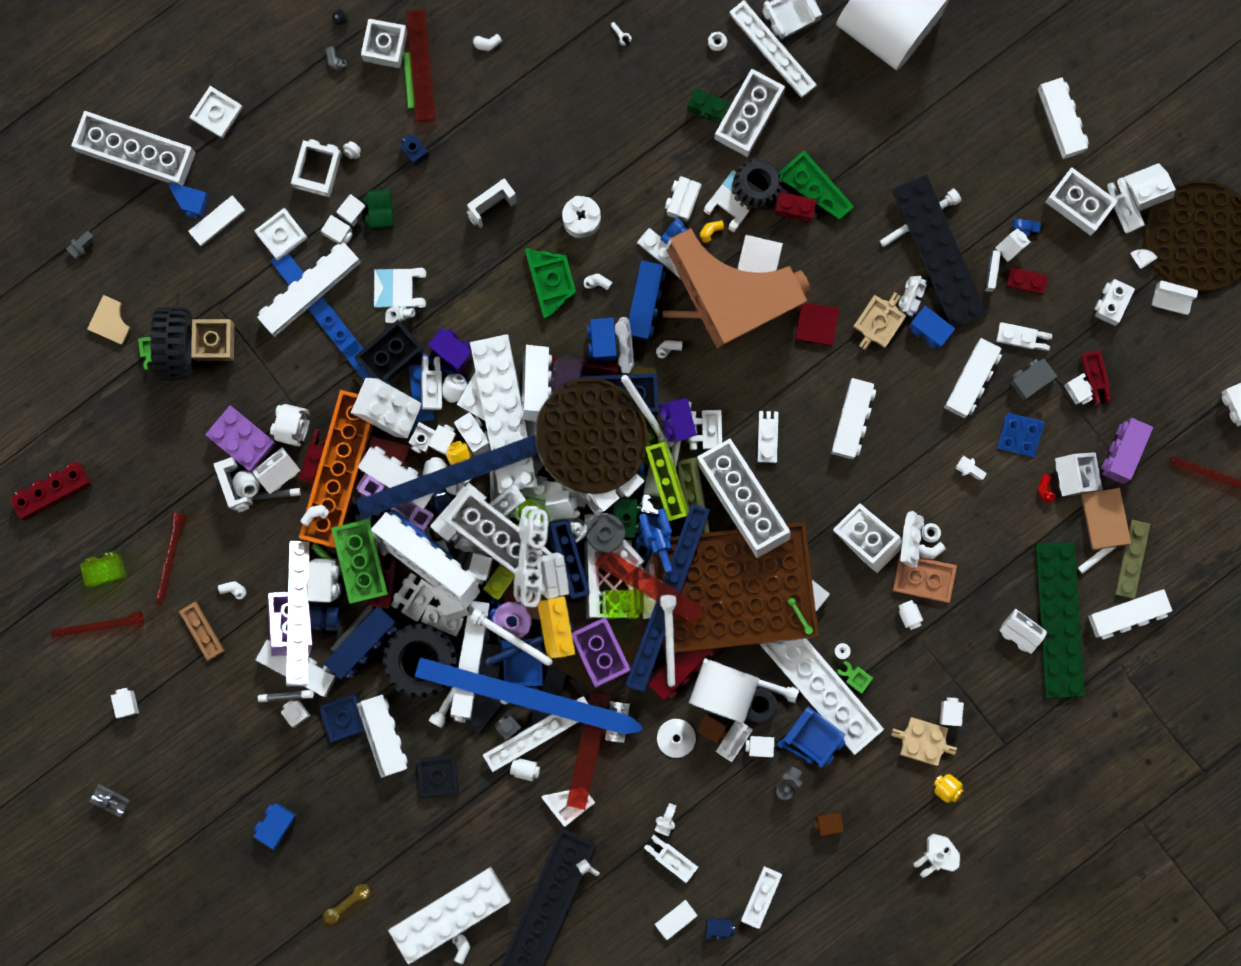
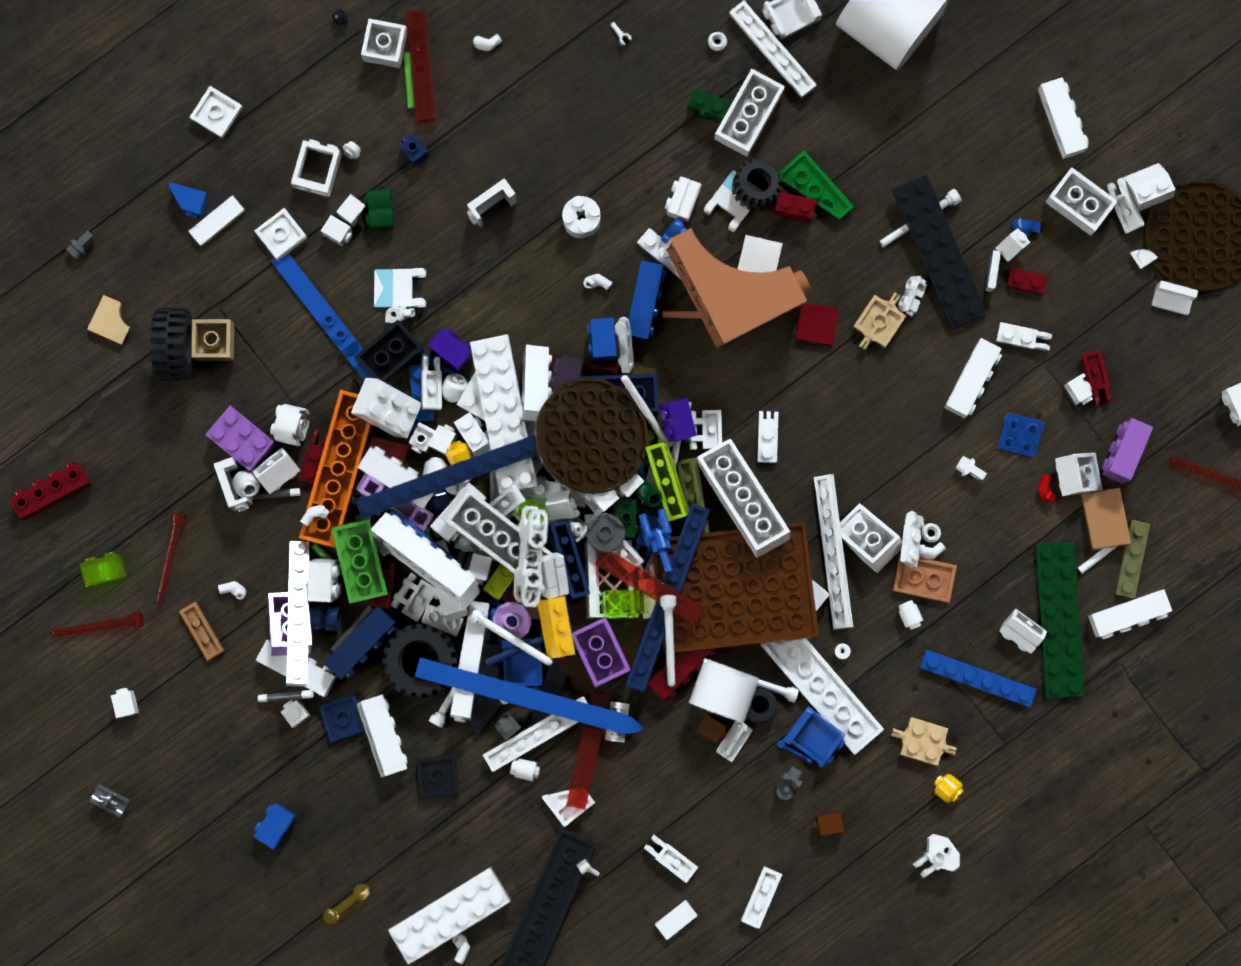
white brick [71,111,195,186] -> none
bright green plate [138,337,152,371] -> none
white brick [257,242,361,337] -> none
dark grey arm [325,47,347,71] -> none
green wing [525,248,576,320] -> none
white piece [655,803,676,836] -> none
white arm [656,340,682,359] -> none
white dish [657,719,696,758] -> none
yellow arm [700,220,724,243] -> none
dark blue brick [706,917,735,940] -> none
white brick [746,736,774,757] -> none
bright green hinge [788,598,813,635] -> none
white brick [831,378,876,460] -> none
bright green plate [837,661,873,694] -> none
blue brick [909,306,955,349] -> none
white brick [940,698,963,726] -> none
dark grey brick [1010,358,1057,401] -> none
white brick [1094,279,1135,326] -> none
none -> dark green brick [637,483,662,507]
none -> white tile [814,474,853,630]
none -> blue plate [920,650,1037,707]

